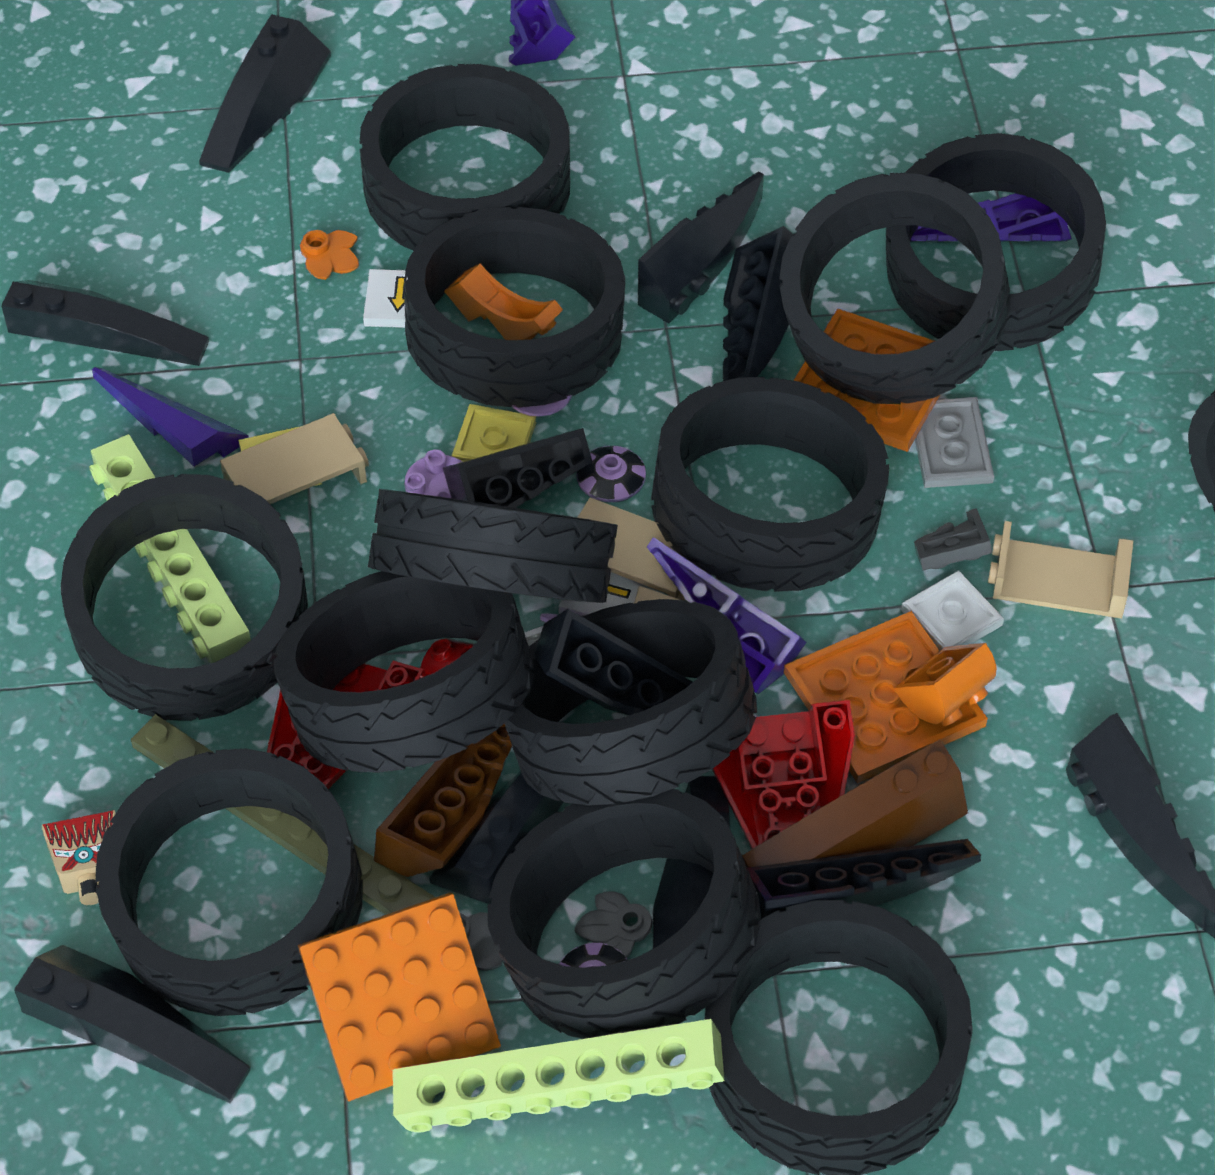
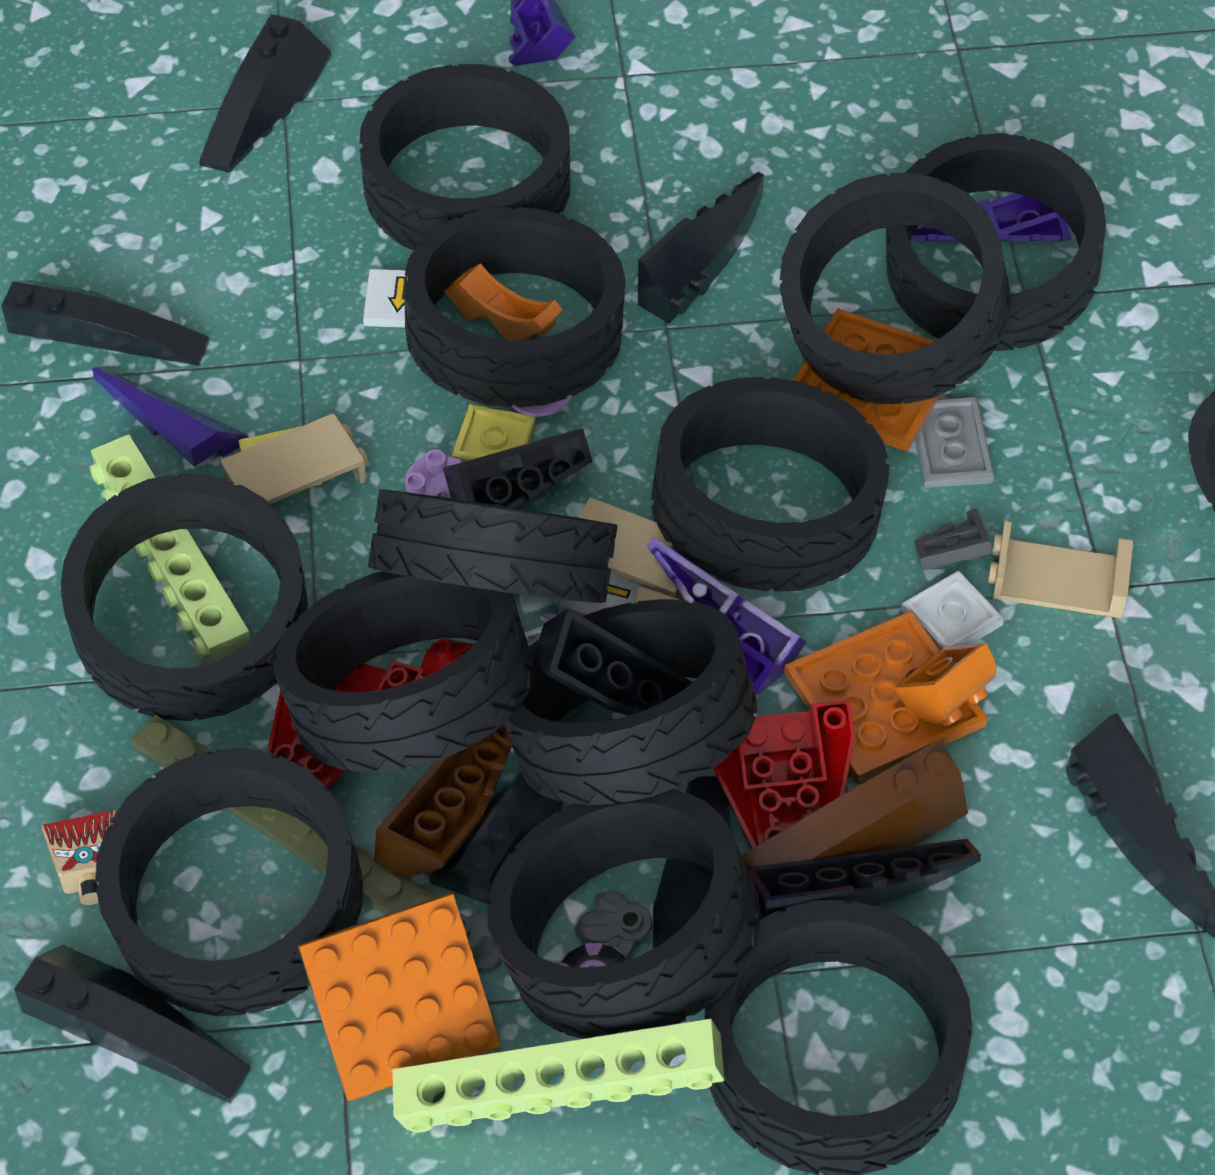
orange plate [300,230,359,280] -> none
dish [577,446,646,502] -> none
black wedge [723,226,793,381] -> none

